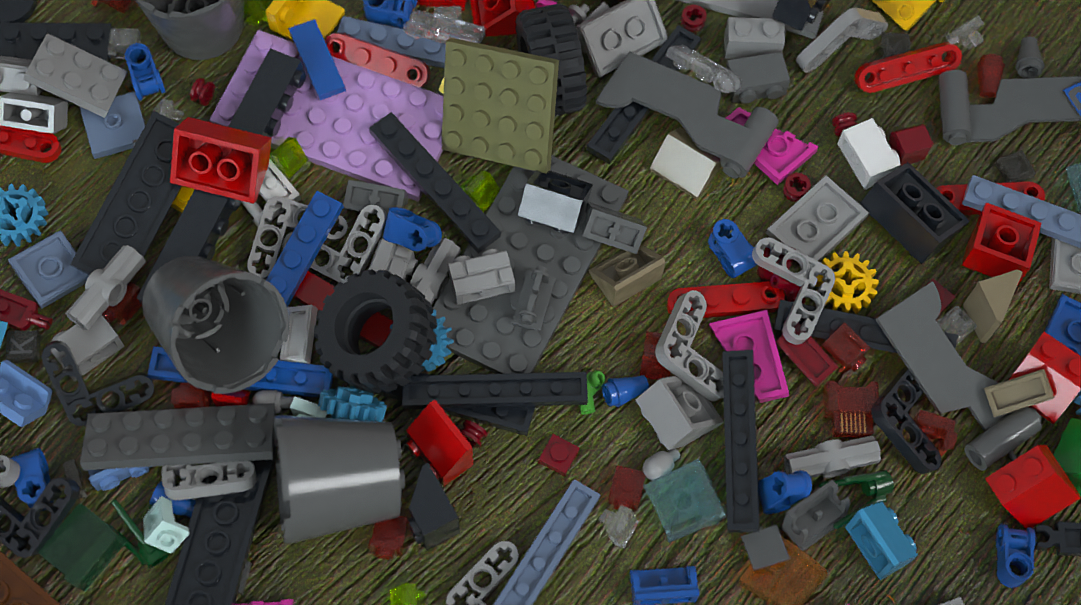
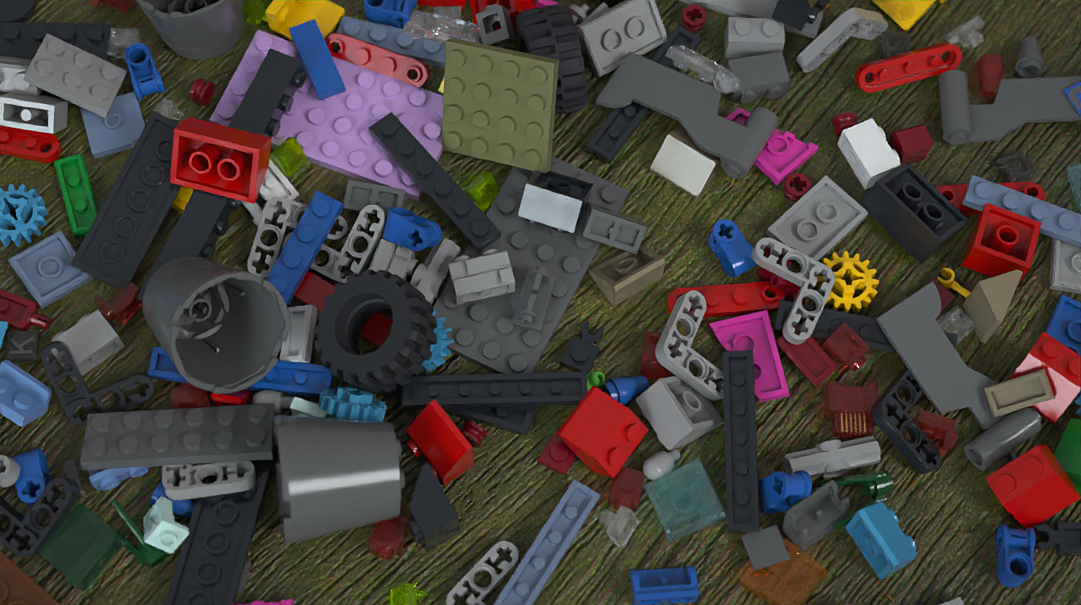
light grey piece [65,245,146,330] -> none
none -> green tile [54,153,99,239]
none -> flat silver brick [475,4,517,48]
none -> red slope [556,386,648,478]
none -> black plate [560,321,604,374]
none -> yellow hand [936,268,971,298]

